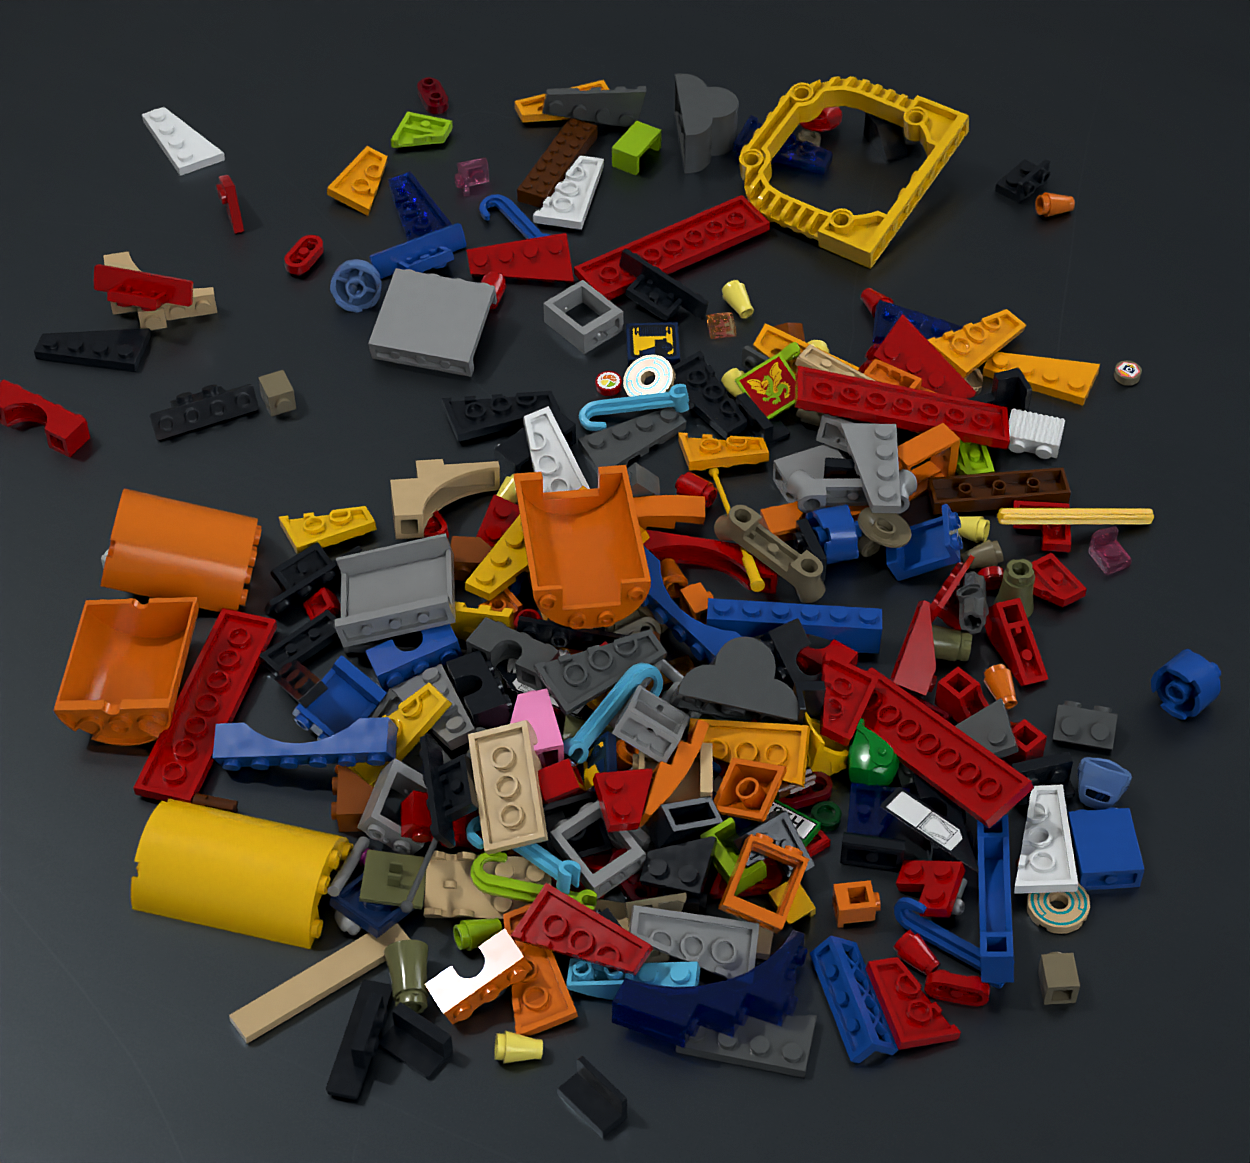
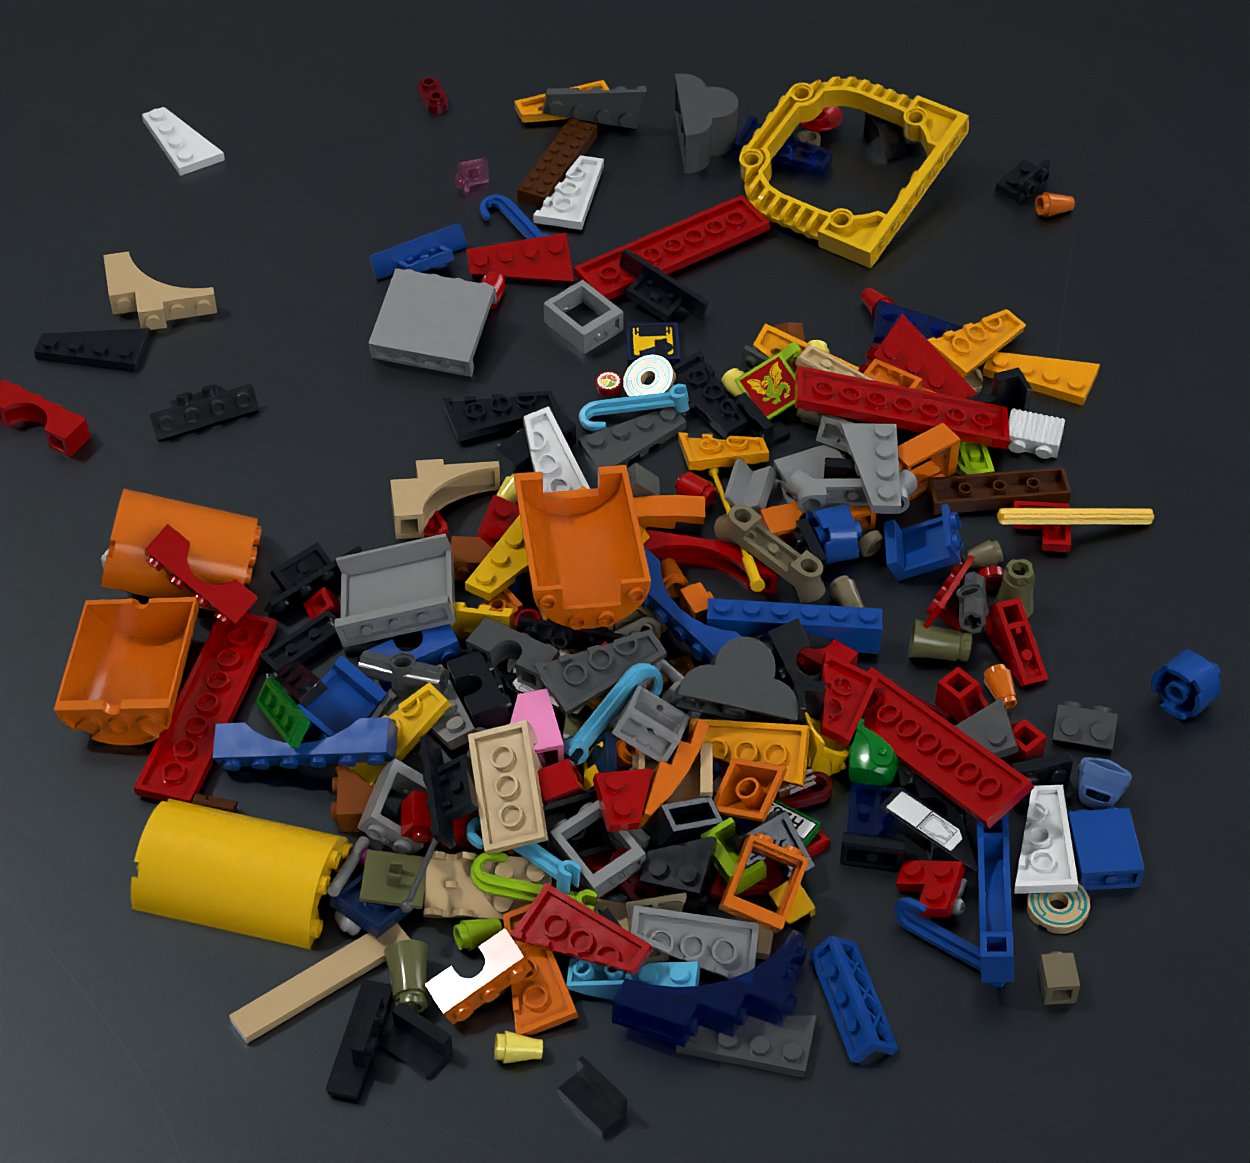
red bracket [94,264,193,311] -> none
red wing [216,175,244,233] -> none
dark tan brick [258,370,296,417] -> none
yellow wing [279,506,377,554] -> none
red plate [284,235,324,275] -> none
light orange wing [327,146,388,216] -> none
medium blue cylinder [330,259,382,312] -> none
clear blue wing [388,171,452,241] -> none
lime wing [391,111,453,148] -> none
lime panel [612,121,662,175] -> none
clear orange tile [706,312,736,339] -> none
light yellow cone [722,280,754,319] -> none
dark green tile [811,801,842,832] -> none
orange brick [832,880,881,928] -> none
dark tan dish [858,507,912,548] -> none
red wing [865,957,961,1050] -> none
red slope [890,600,937,696] -> none
red cone [893,930,941,976] -> none
red plate [924,969,990,1006] -> none
light yellow cone [958,516,990,543] -> none
red wing [1031,552,1087,607] -> none
clear pink bracket [1088,526,1132,575] -> none
tile [1114,360,1142,386] -> none
none -> red arch [145,524,258,628]
none -> green tile [256,678,311,748]
none -> dark grey piece [358,650,450,694]
none -> light grey panel [724,458,776,514]
none -> dark tan cone [829,575,865,608]

